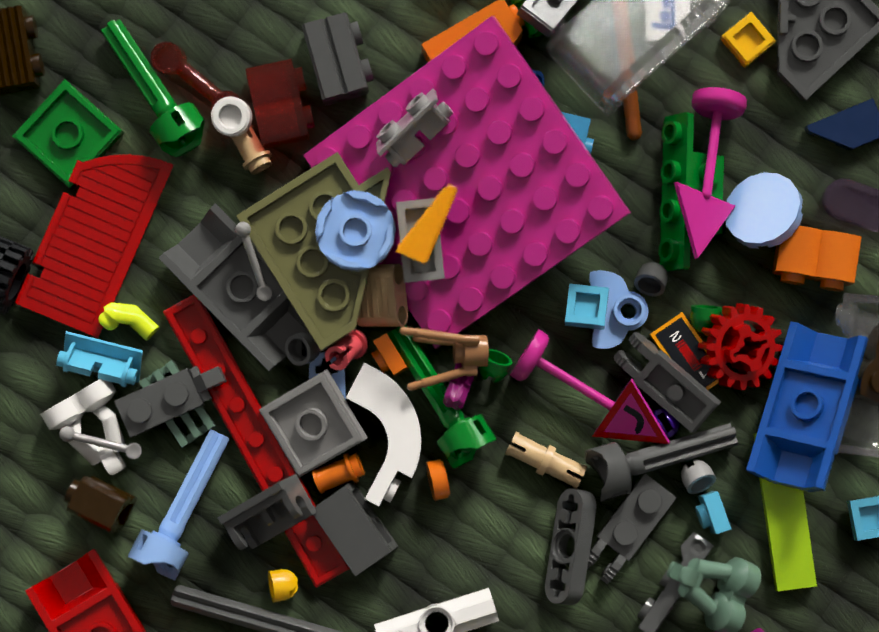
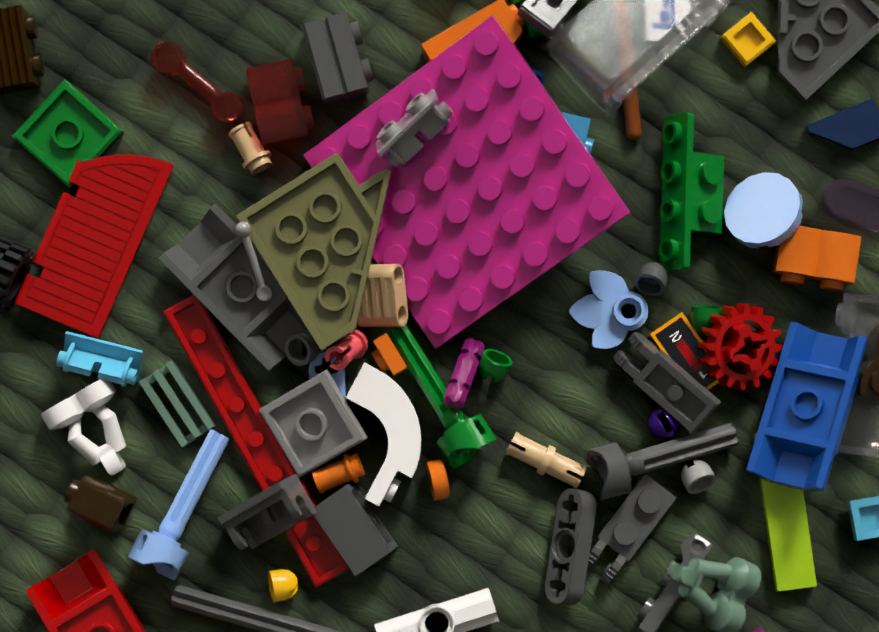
light grey hinge [59,426,142,459] -> none
neon yellow arm [98,302,159,341] -> none
green piece [101,19,204,157] -> none
dark grey hinge [114,366,227,438] -> none
white tile [211,96,252,137] -> none
light blue tile [315,190,396,272] -> none
light orange slope [396,184,458,264] -> none
light grey hinge [396,198,445,283] -> none
medium nougat plant [400,327,489,391] -> none
dark pink piece [510,329,670,444] -> none
medium azure plate [565,283,609,330] -> none
dark pink piece [674,87,747,259] -> none
medium azure plate [695,491,731,534] -> none

